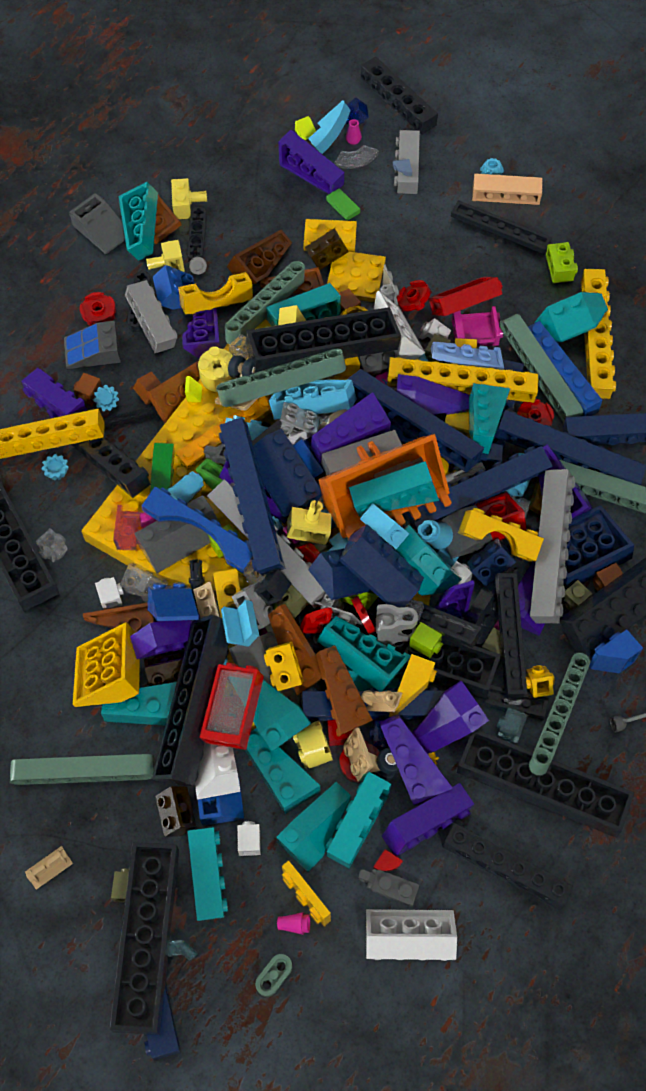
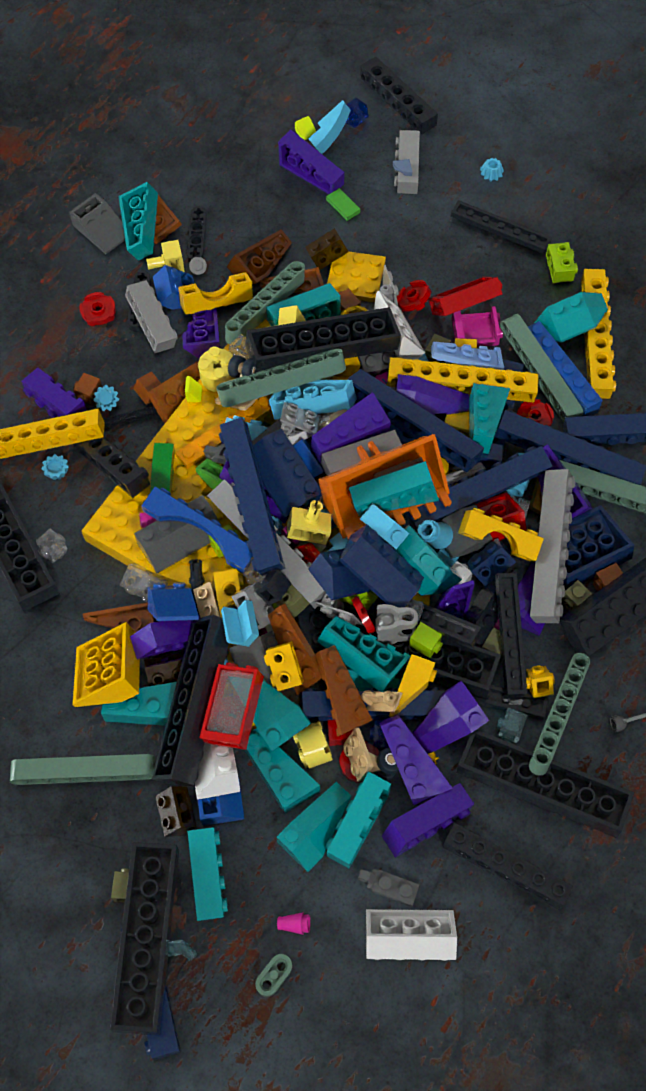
tan hinge [25,846,73,890] -> none
dark grey slope [64,321,121,369] -> none
white brick [95,577,124,610] -> none
clear pink panel [113,505,140,550] -> none
medium azure plant [167,471,204,503] -> none
light yellow brick [171,178,207,219] -> none
white brick [238,821,261,856] -> none
yellow plate [281,861,331,926] -> none
red slope [300,607,333,633] -> none
yellow plate [303,219,357,252] -> none
clear tile [335,145,379,169] -> none
dark pink cone [345,119,362,145] -> none
red tile [373,849,403,871] -> none
white bracket [419,318,451,340] -> none
light nougat brick [472,174,542,205] -> none
blue slope [589,630,643,673] -> none

